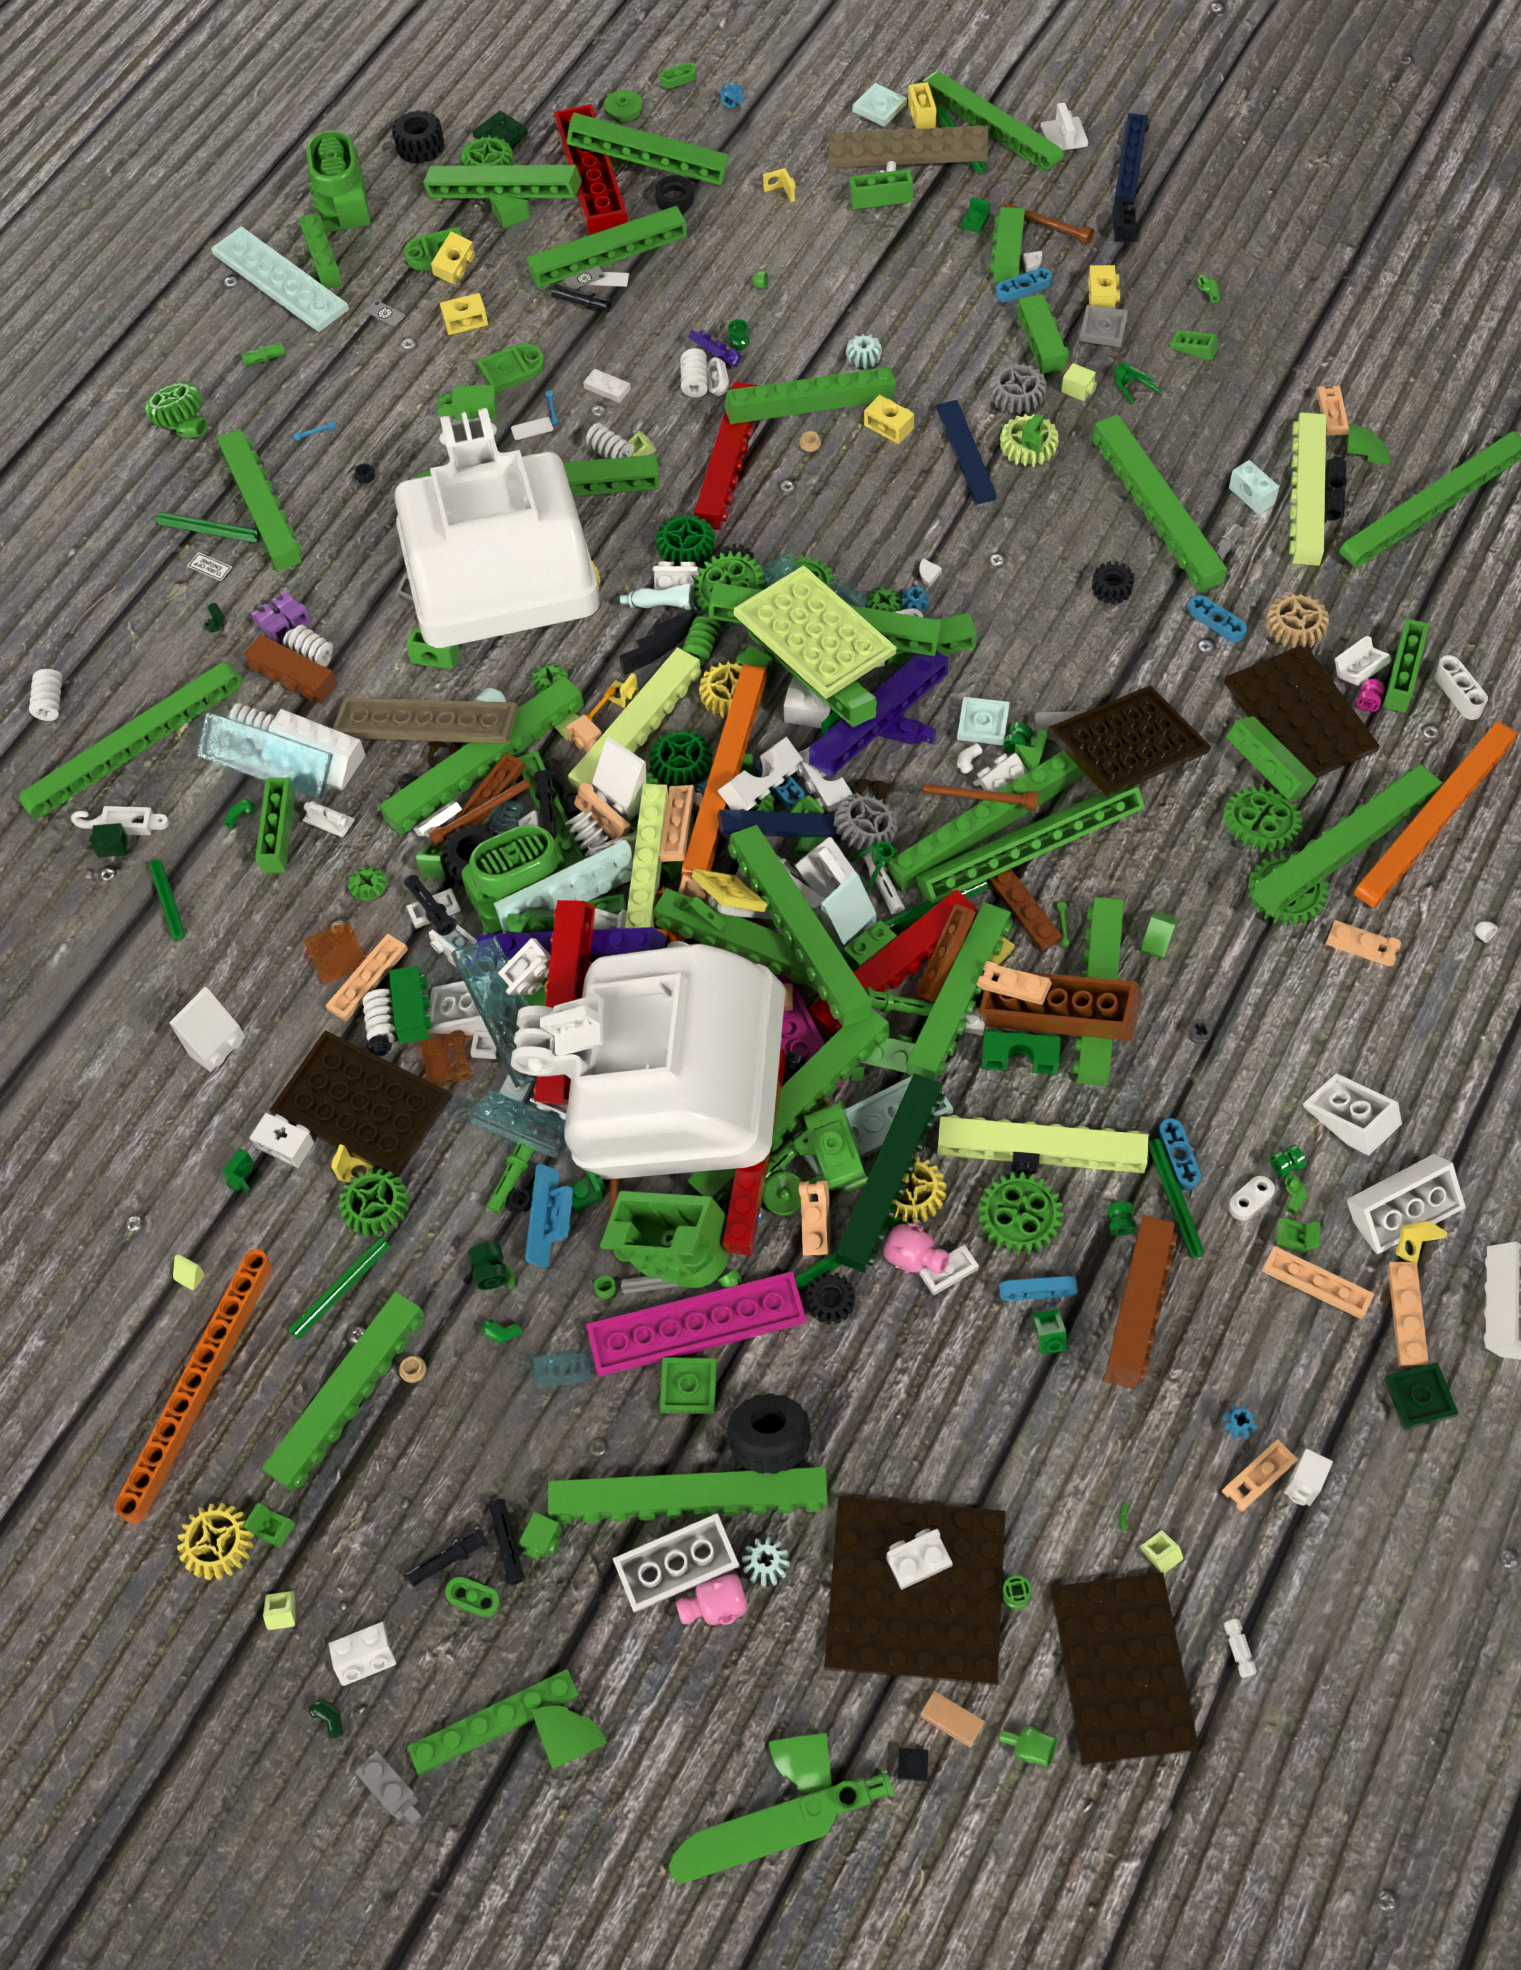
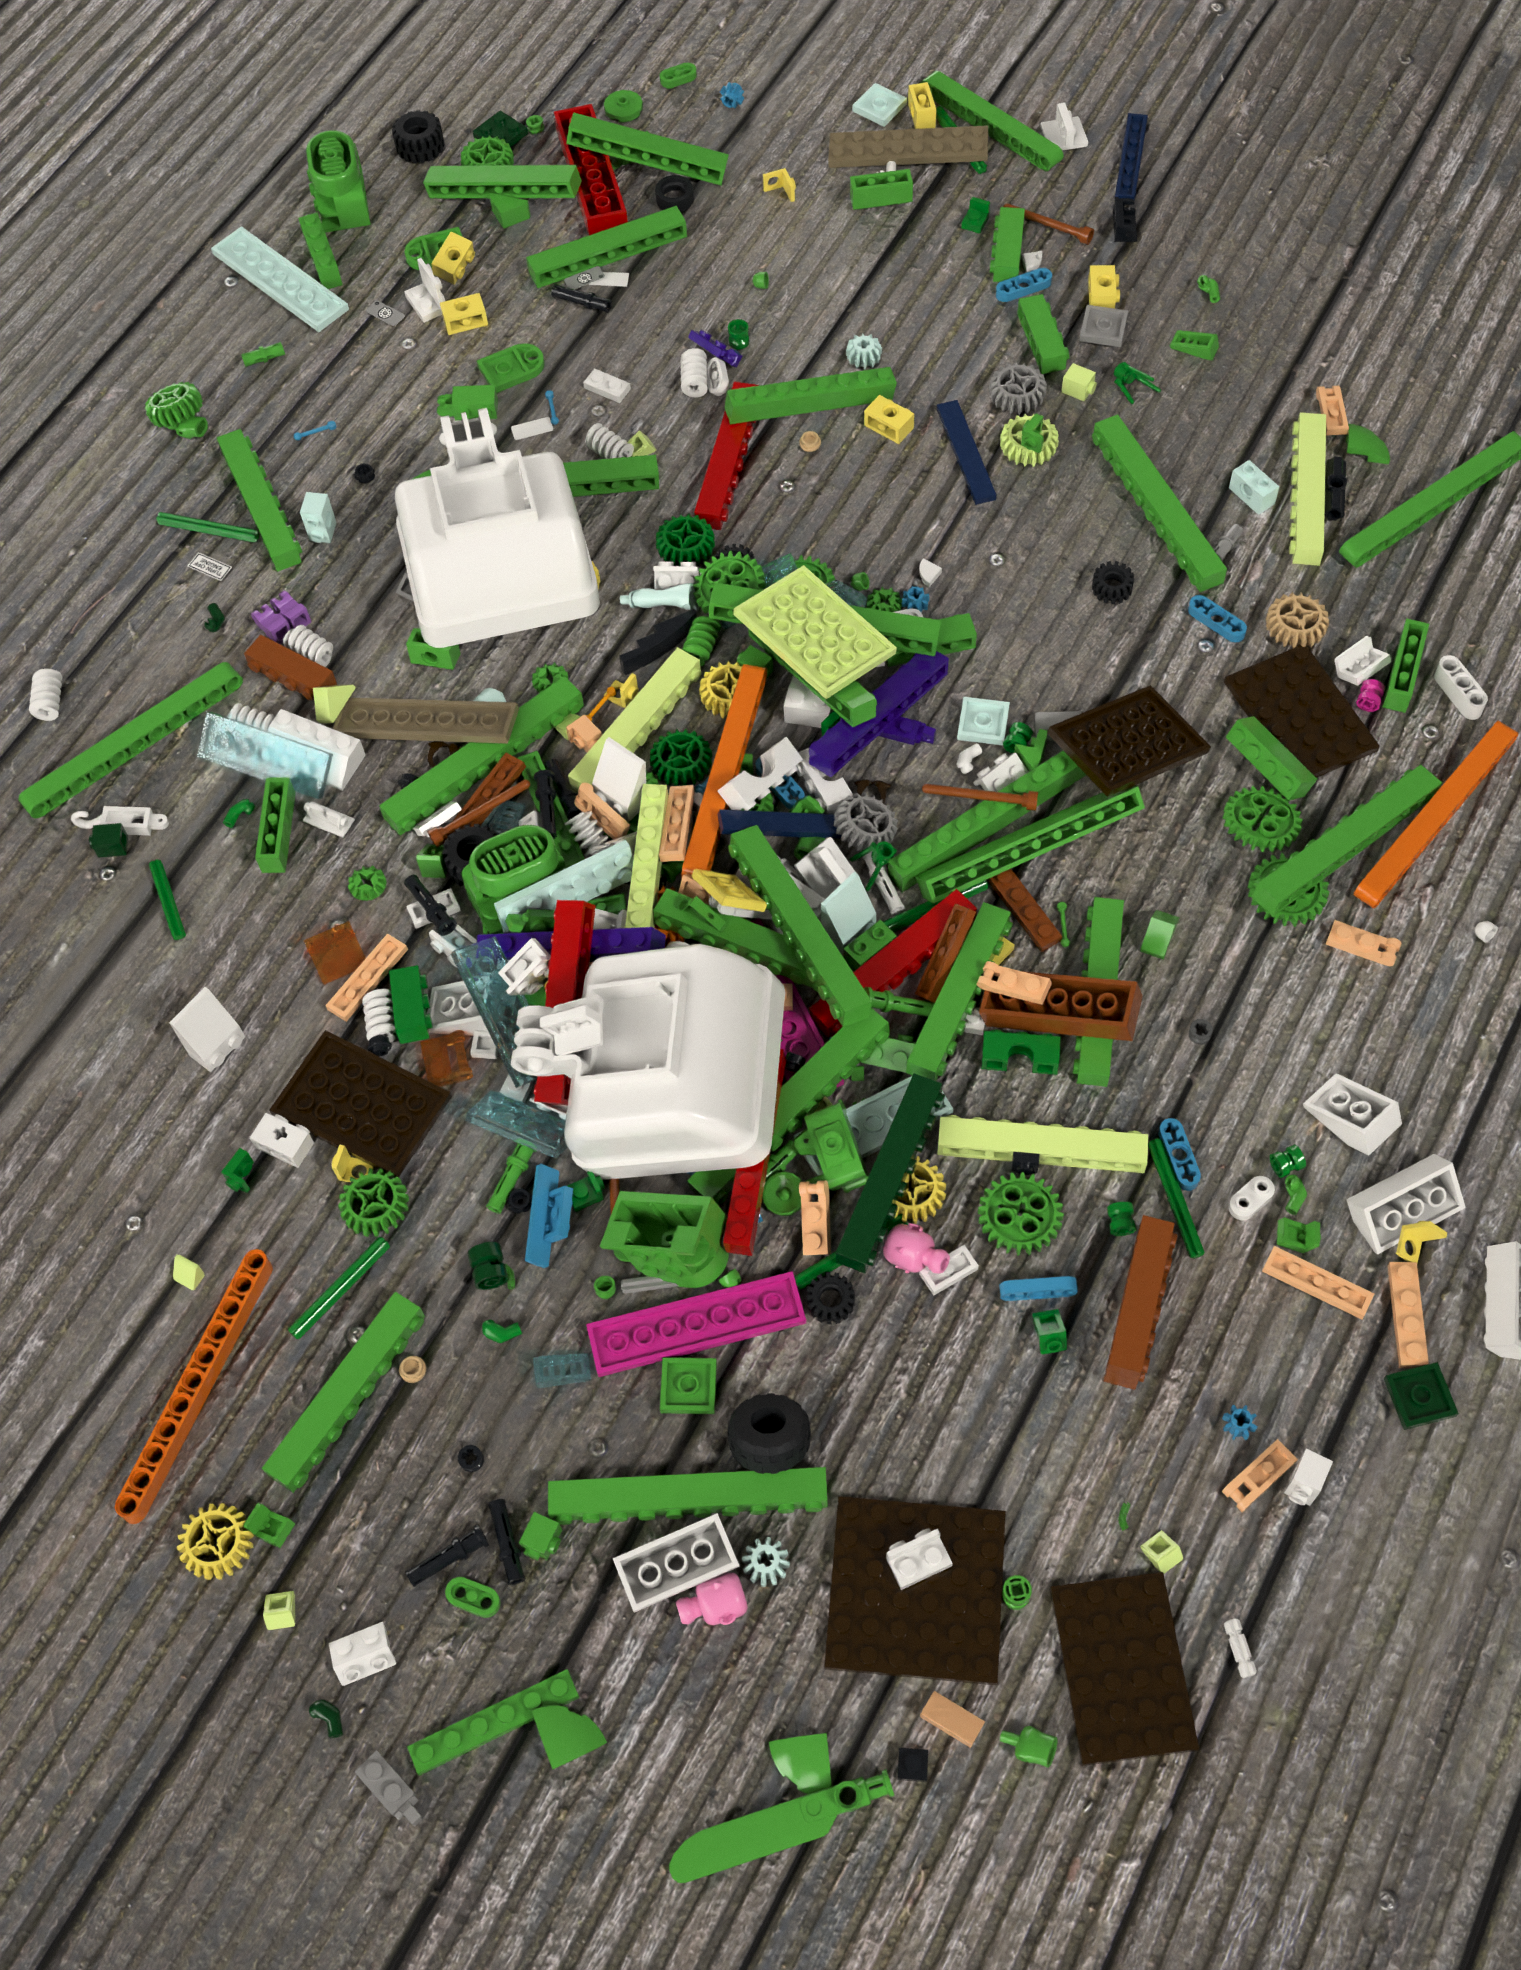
none -> light aqua brick [300,492,337,543]
none -> yellowish green slope [313,685,356,723]
none -> white bracket [404,258,445,323]
none -> black bush [458,1445,484,1472]
none -> bright green bush [526,115,545,134]
none -> bright green hinge [851,572,869,591]

